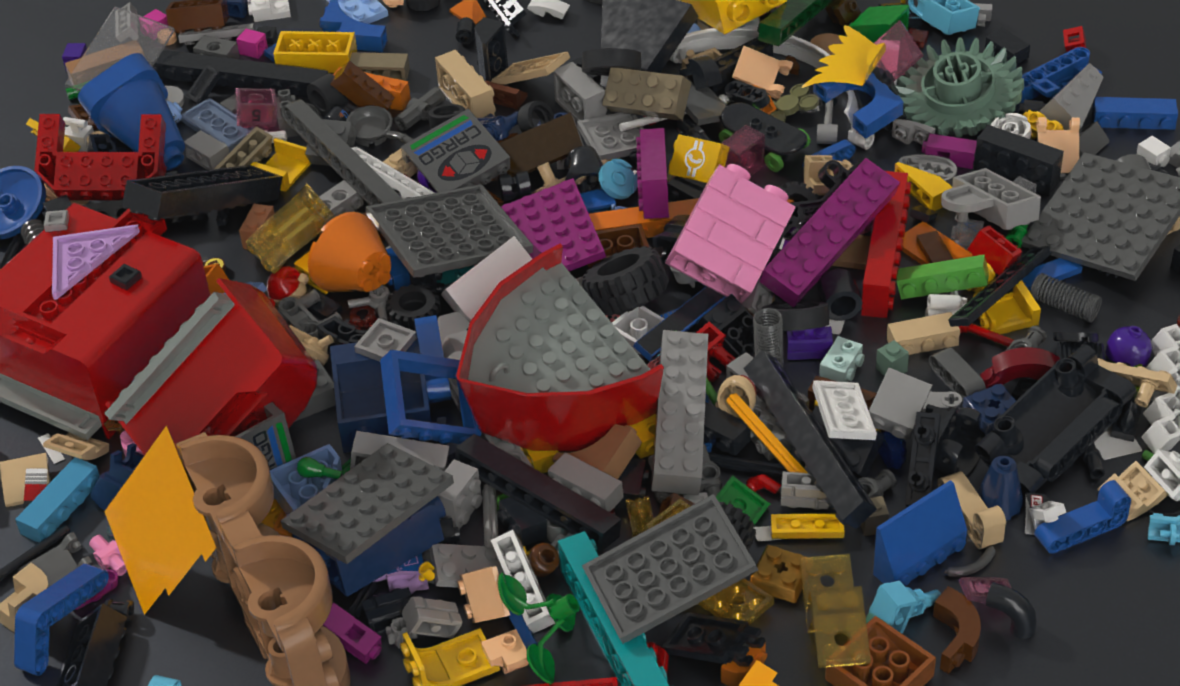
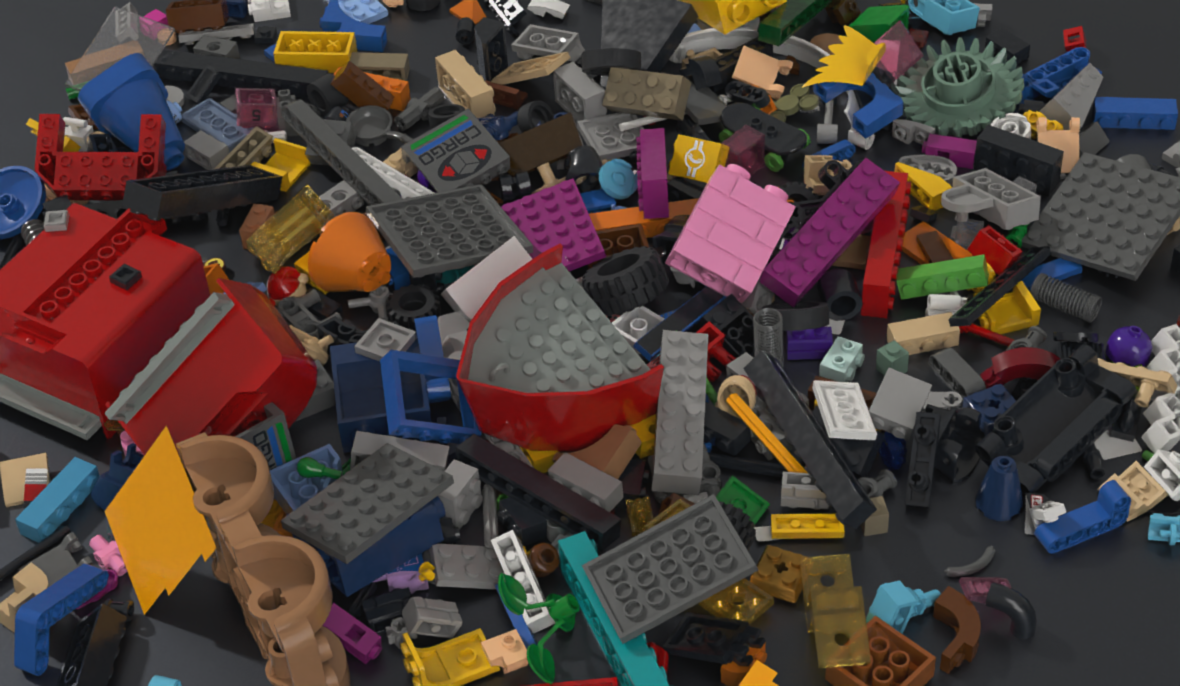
white sticker [38,433,65,464] -> none
tan slope [43,432,109,460] -> none
lavender tile [52,225,140,300] -> none
dark purple brick [62,43,89,72] -> none
dark pink brick [236,29,268,59] -> none
clear red piece [349,305,377,329] -> none
light nougat slope [457,566,510,623] -> none
red arm [746,474,781,495] -> none
blue slope [873,480,967,587] -> none
tan beam [938,471,1006,549] -> none
white brick [1137,136,1171,167] -> none
none -> light grey slope [511,24,585,63]

